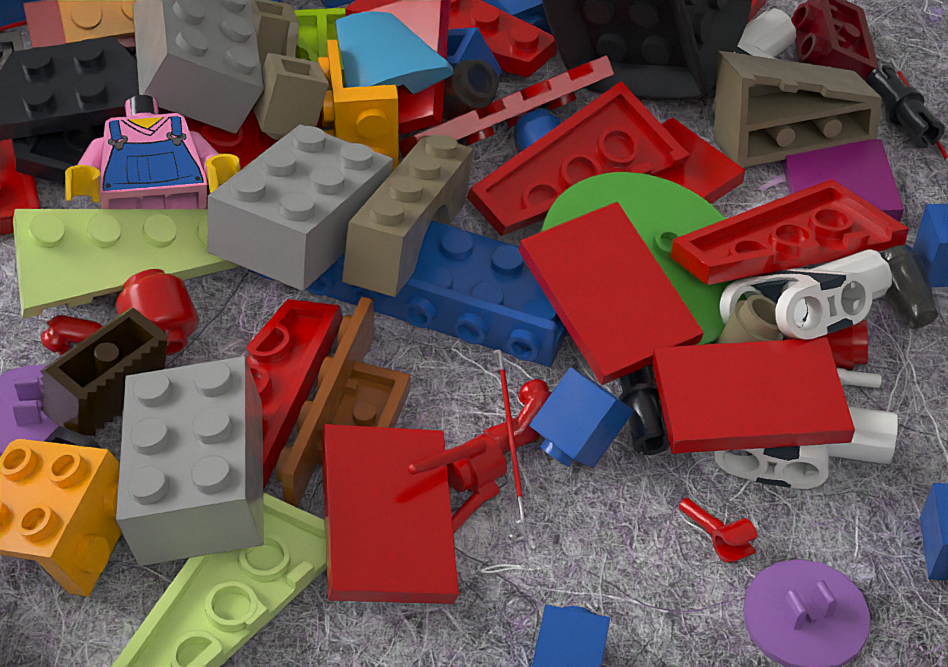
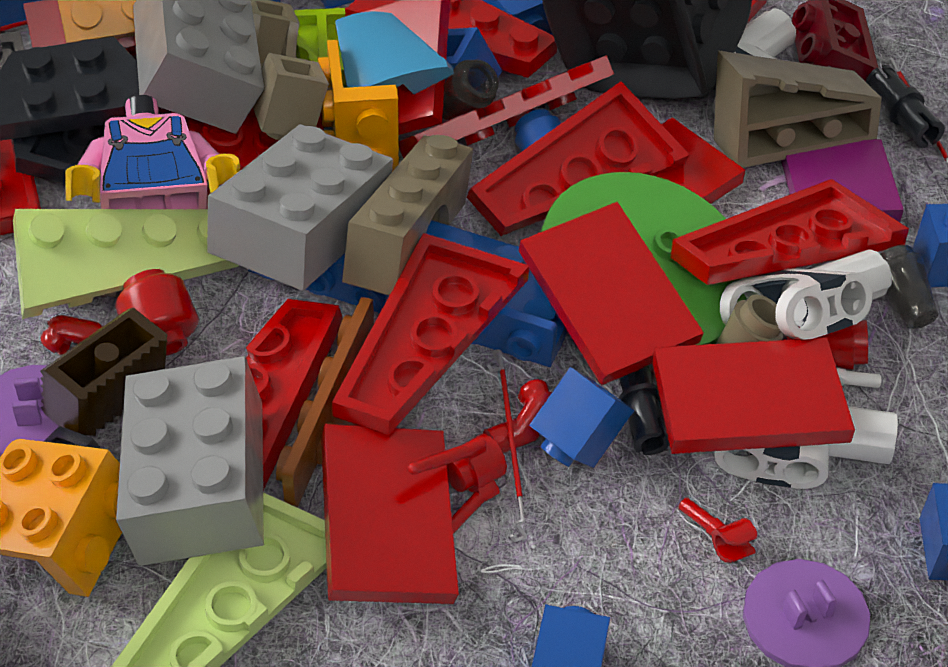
none -> red wing [332,233,530,435]

